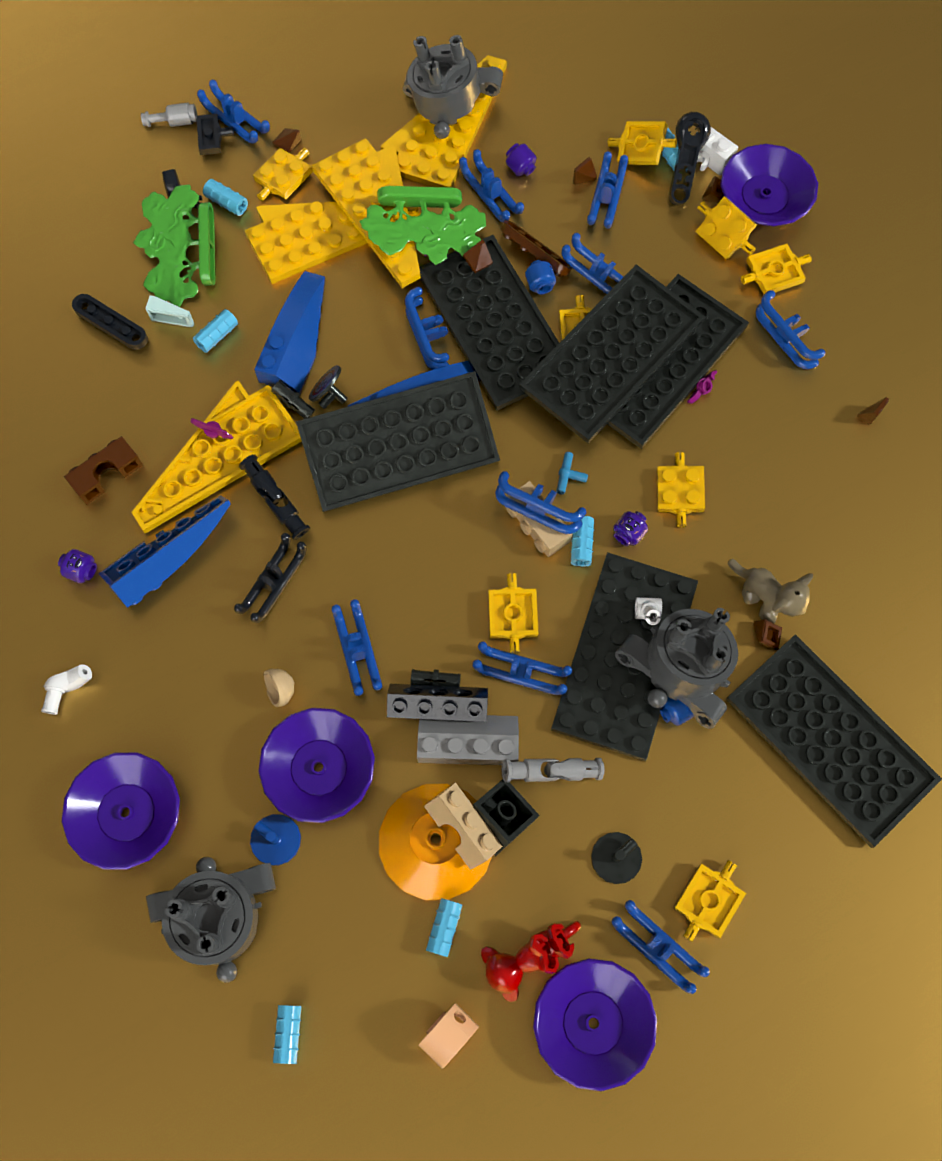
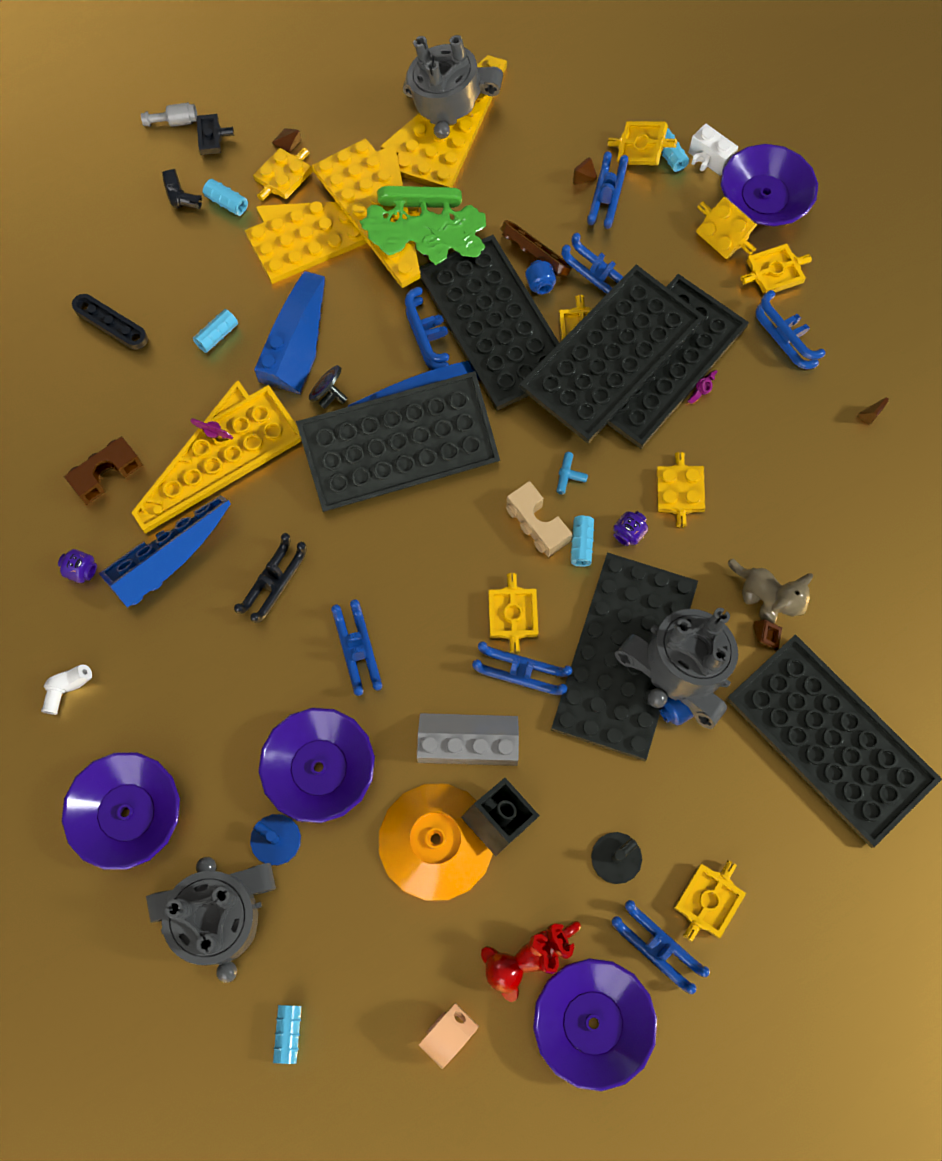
bright green plant [133,185,216,307] -> none
light aqua slope [146,295,194,327] -> none
blue piece [197,79,270,144] -> none
black piece [239,454,310,540] -> none
tan piece [264,669,295,707] -> none
pearl dark grey pin [271,380,315,419] -> none
brick [387,684,488,722] -> none
pearl dark grey pin [410,669,461,687] -> none
tan arch [424,783,503,870] -> none
medium azure axle [426,898,463,957] -> none
blue piece [459,149,524,222] -> none
reddish brown slope [463,240,493,273] -> none
blue piece [495,471,586,534] -> none
light grey piece [501,758,605,782] -> none
dark purple head [506,143,537,176] -> none
white pin [635,597,662,625] -> none
black beam [669,112,711,205] -> none
reddish brown slope [702,176,724,204] -> none

